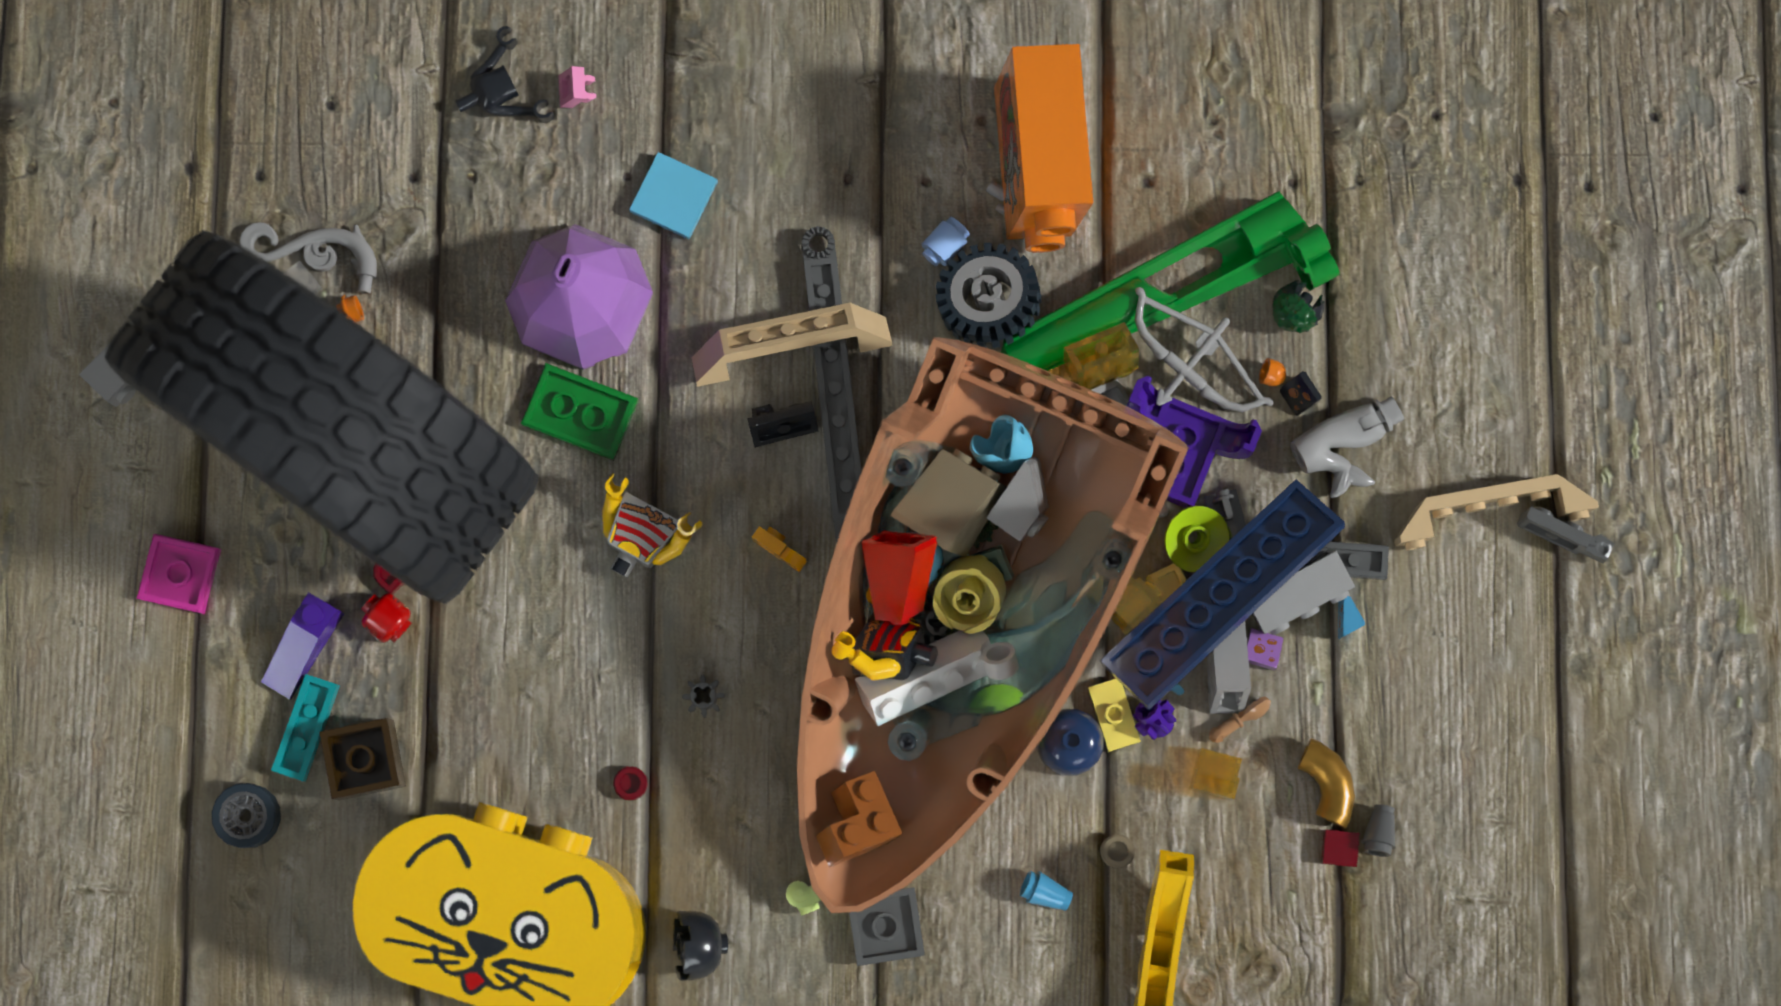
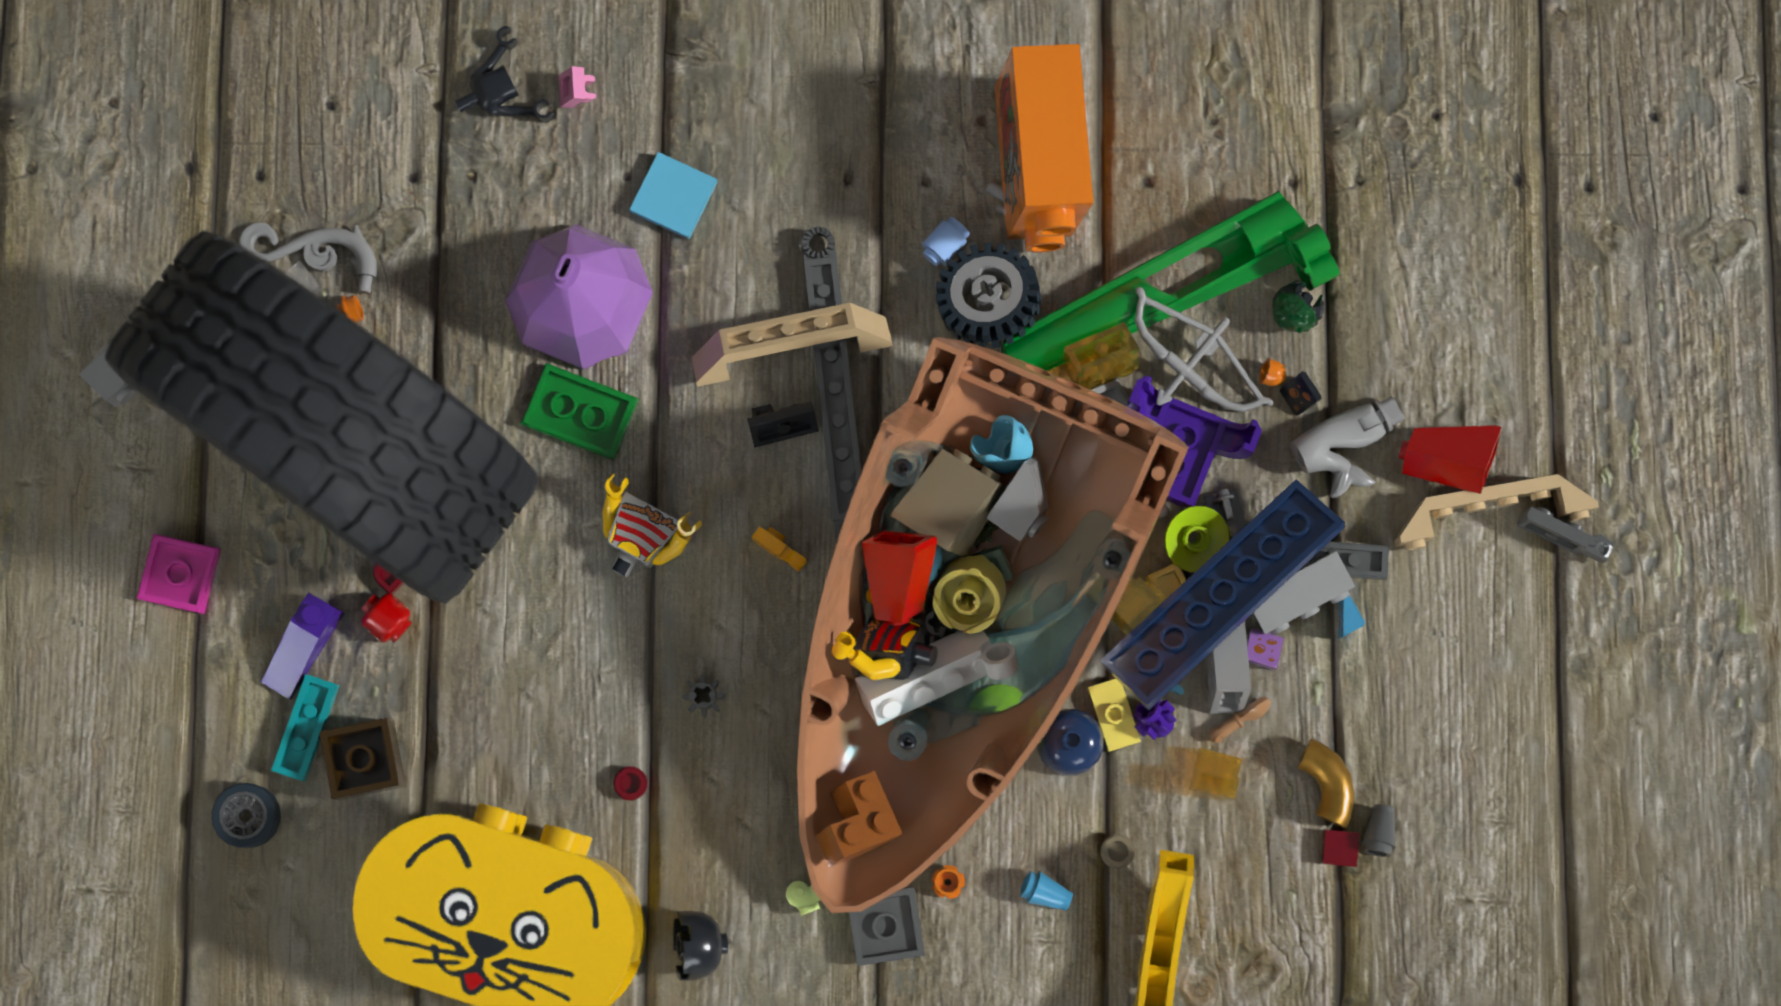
none -> orange plate [931,865,965,899]
none -> red slope [1399,425,1501,494]

